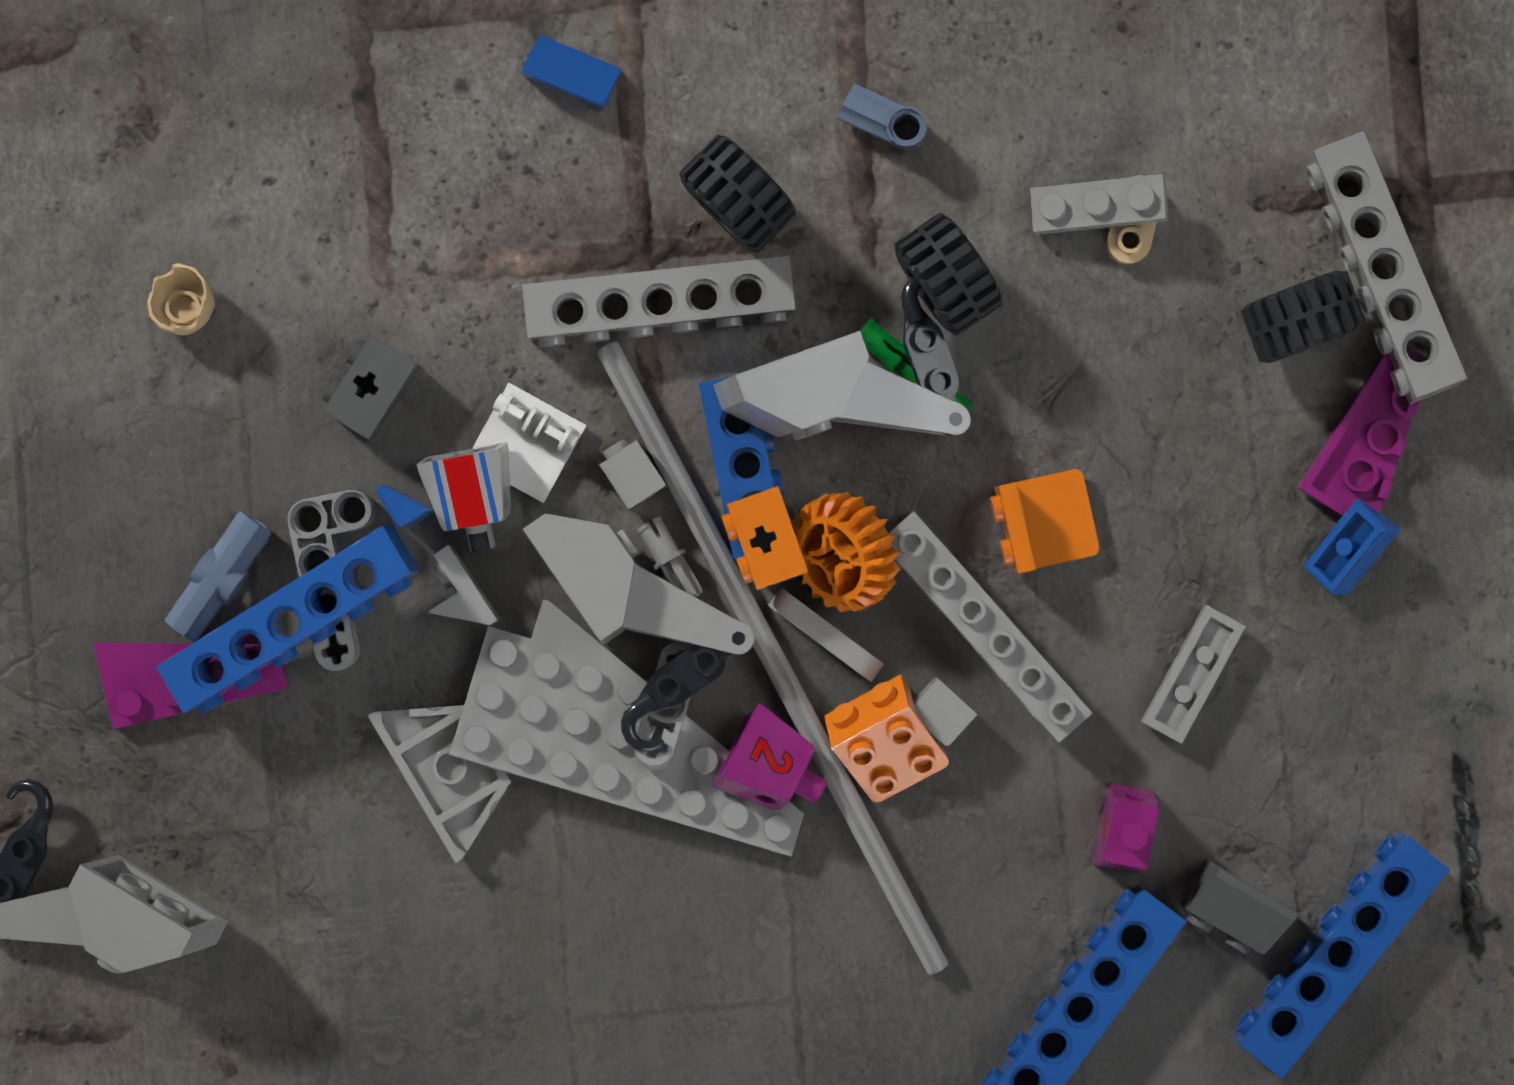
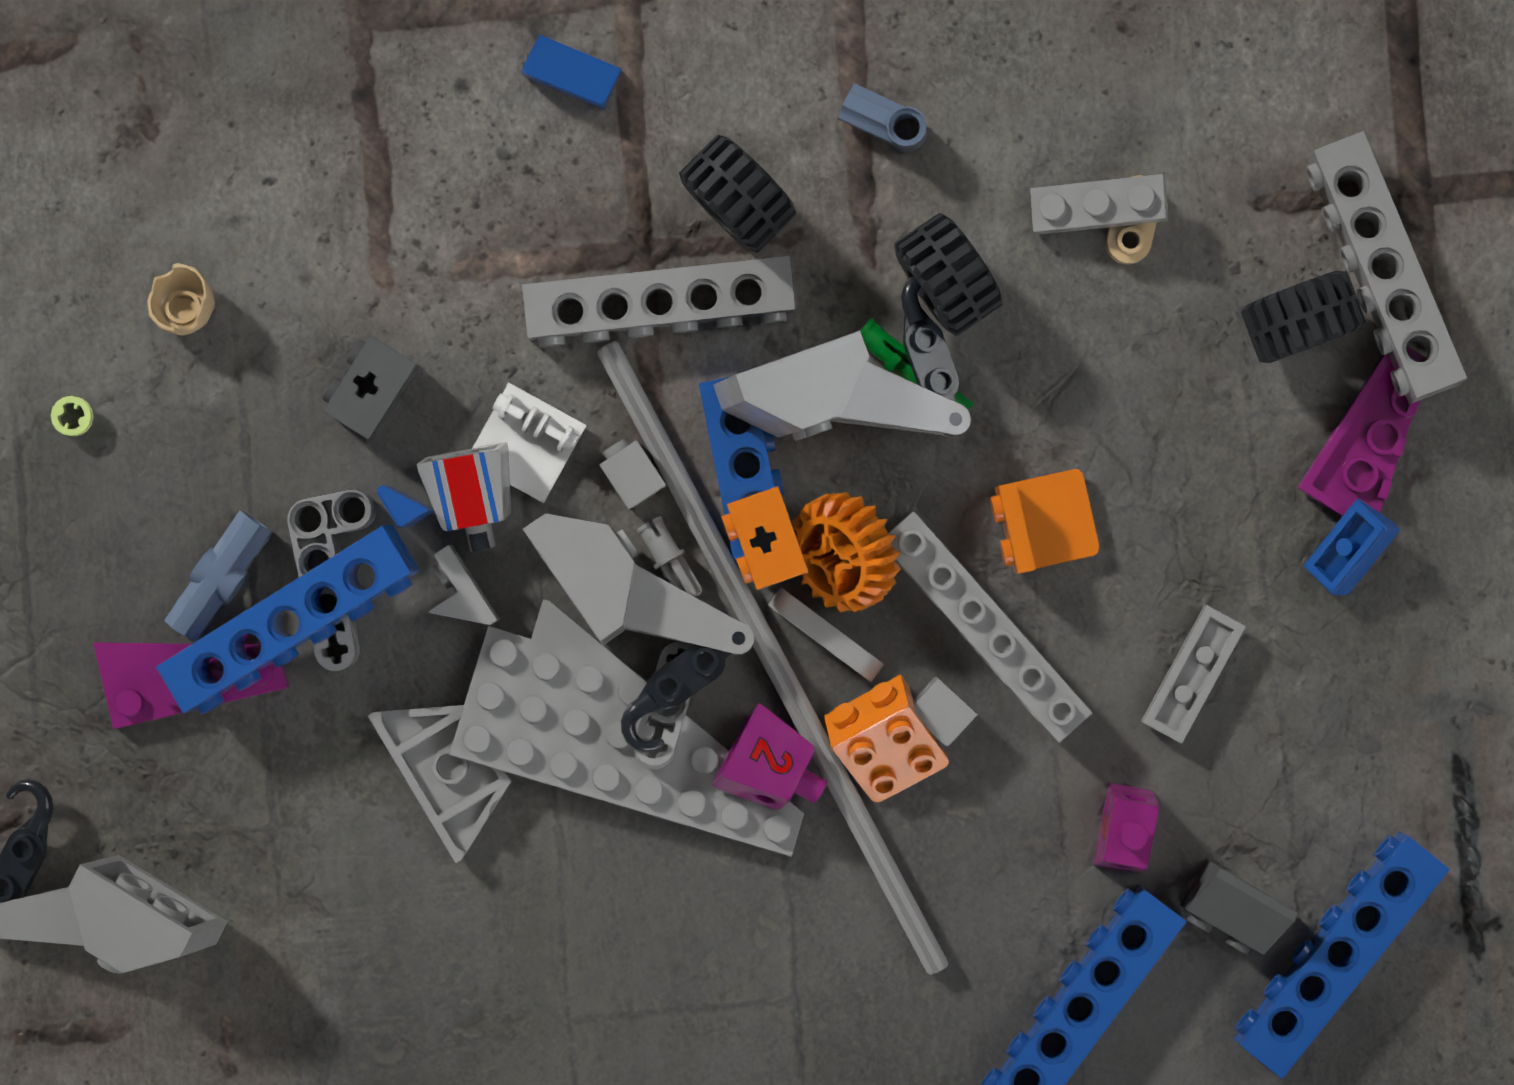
none -> yellowish green bush [51,396,94,436]

